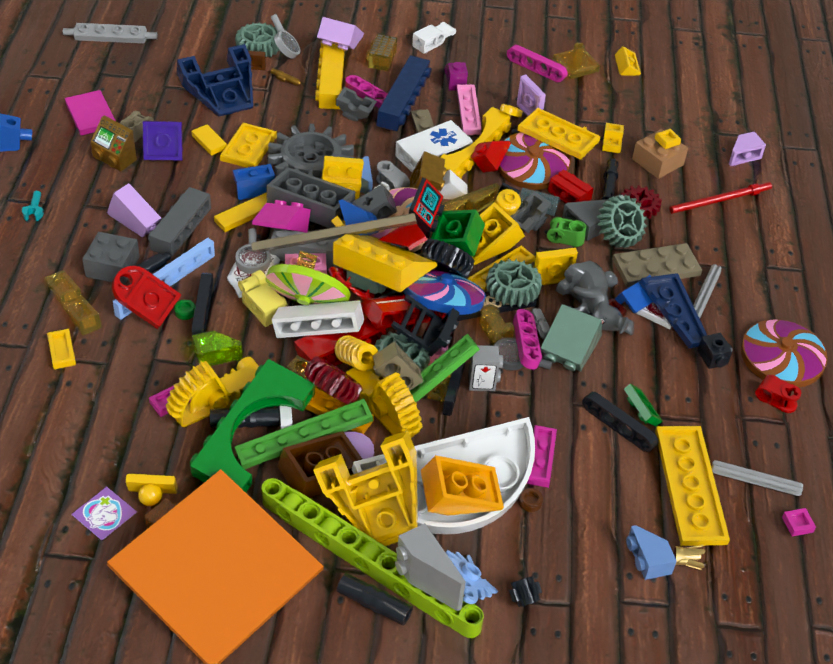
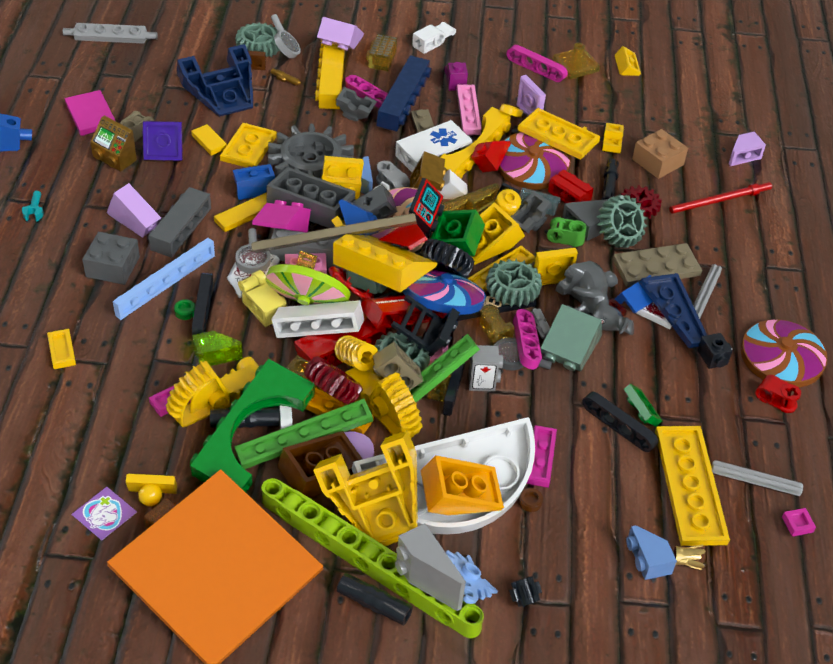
clear yellow slope [44,270,102,336] -> none
red tile [112,266,182,329] -> none
black cylinder [136,252,171,274] -> none
yellow tile [654,129,681,149] -> none

